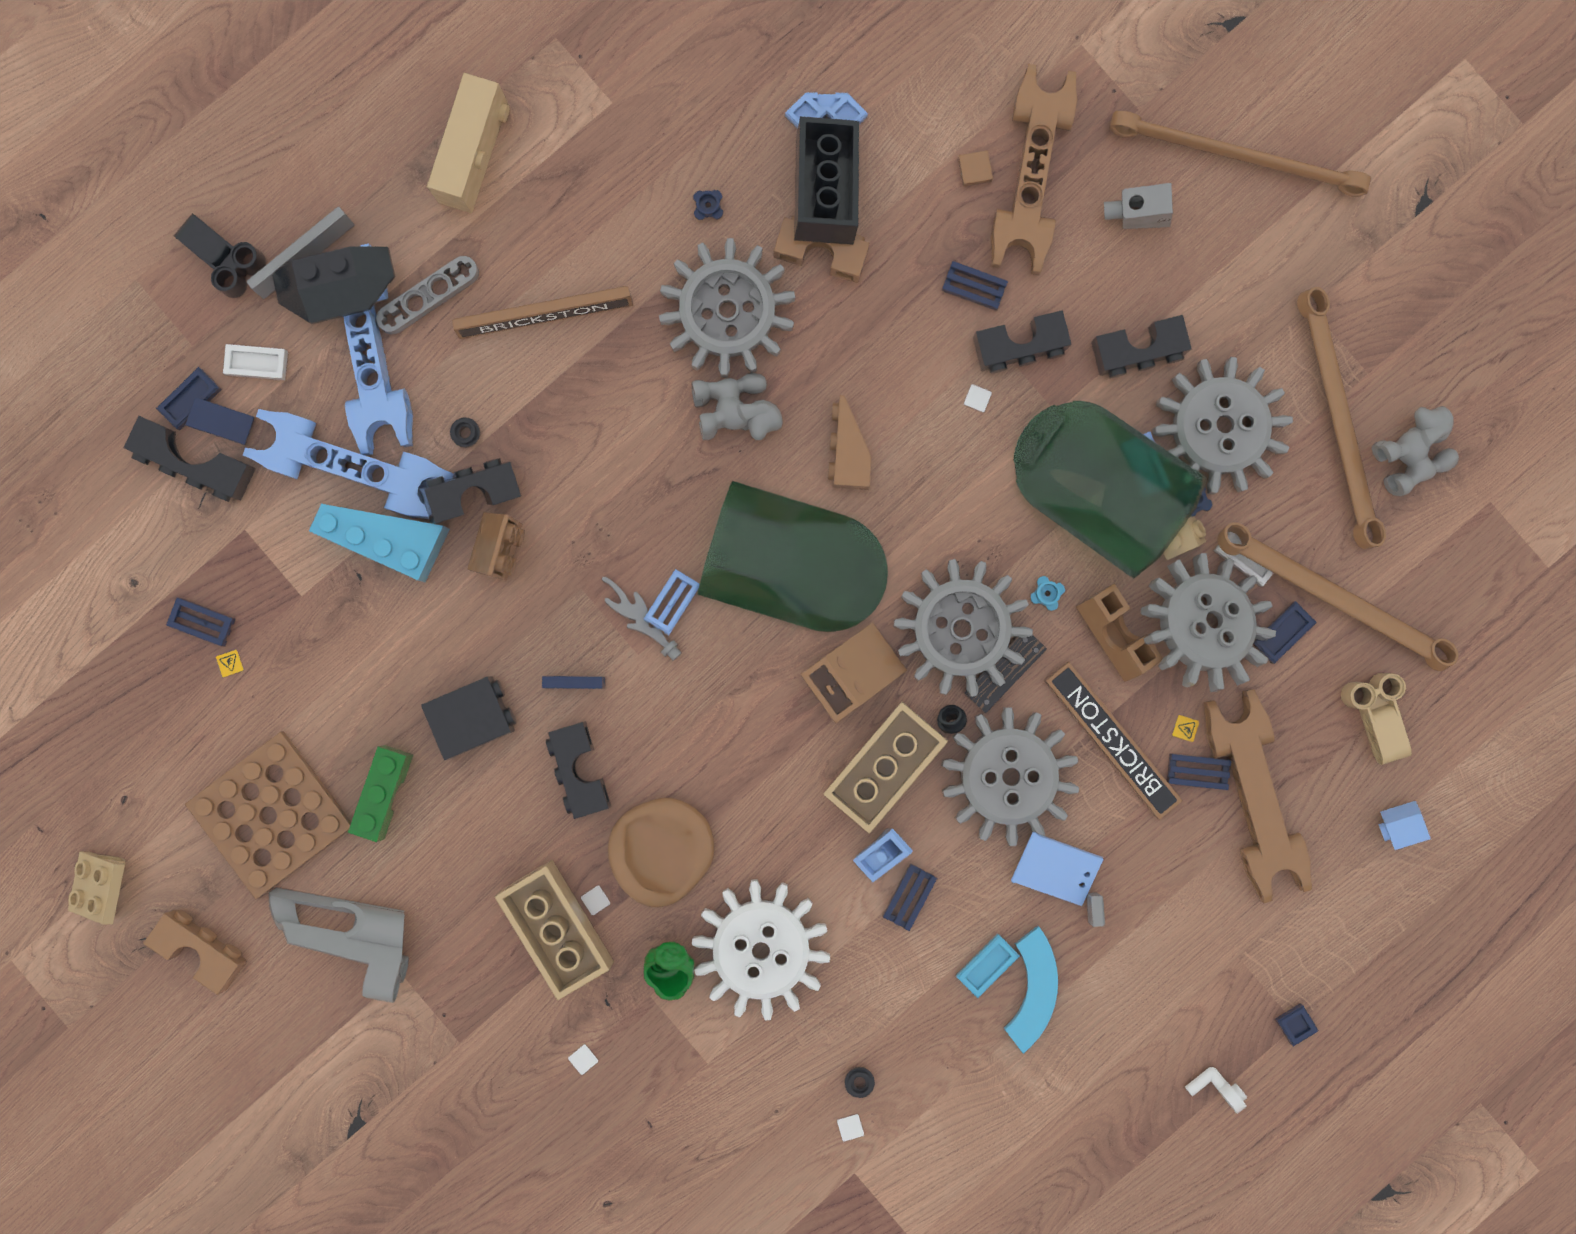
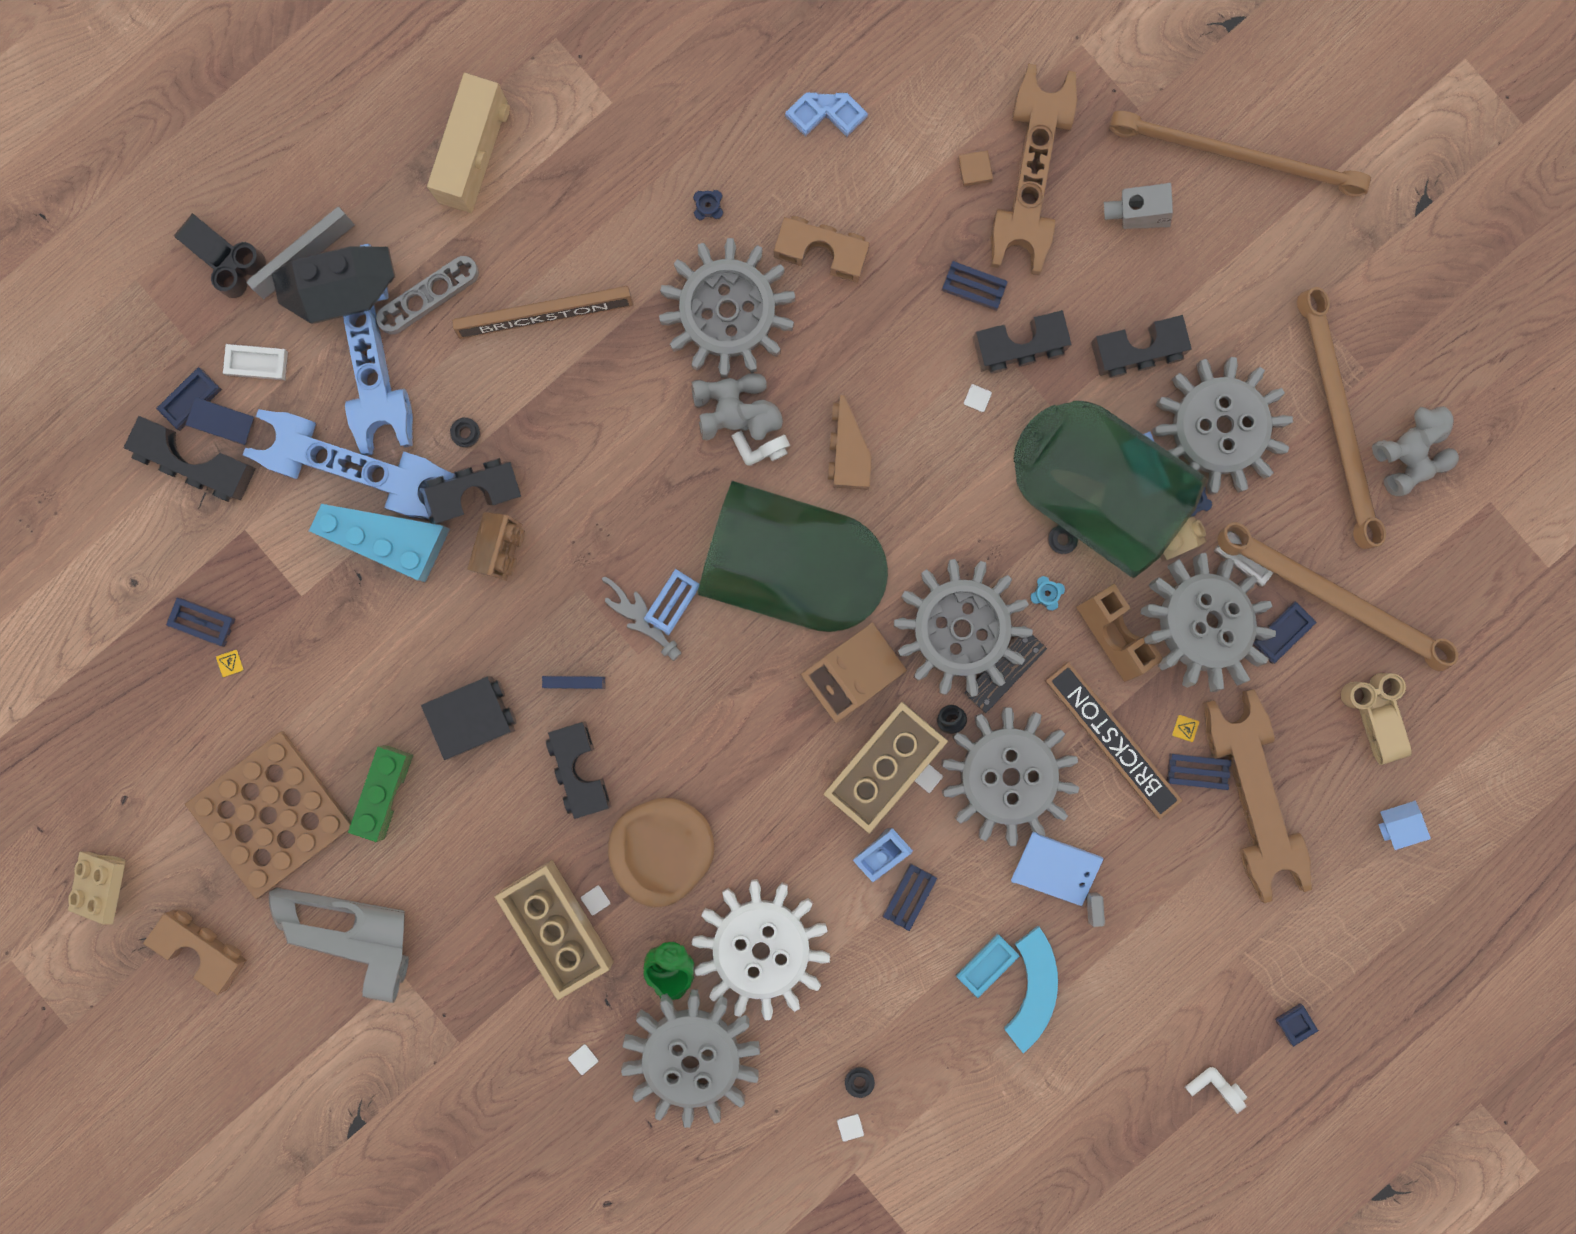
black brick [794,116,859,245] -> none
none -> light grey gear [621,989,760,1128]
none -> white plate [731,430,790,466]
none -> white sticker [915,764,943,793]
none -> black plate [1048,524,1078,554]

